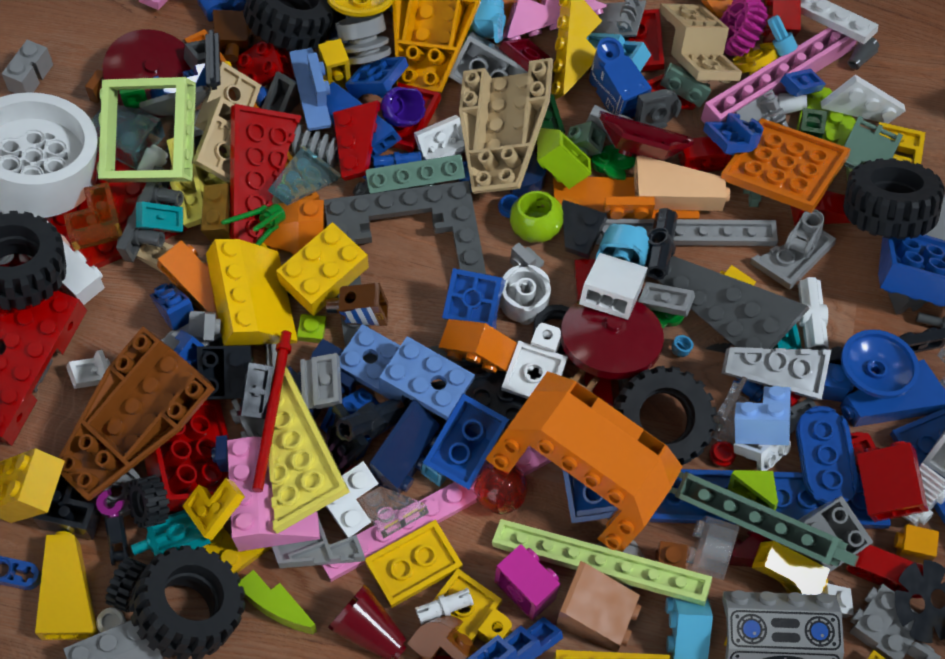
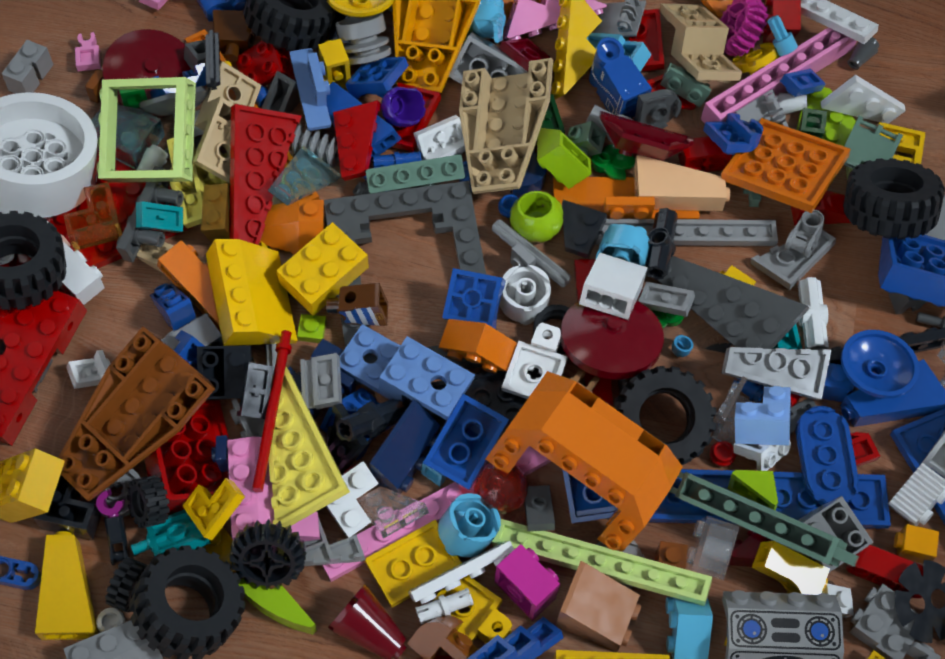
light grey bracket [188,311,221,340] -> none
green plant [221,203,286,246] -> none
red brick [857,441,929,522] -> none
none -> bright pink plate [75,32,101,72]
none -> black gear [229,519,307,590]
none -> white plate [408,541,514,604]
none -> medium azure brick [438,493,501,558]
none -> light grey axle [492,219,571,287]
none -> dark grey plate [523,485,555,531]

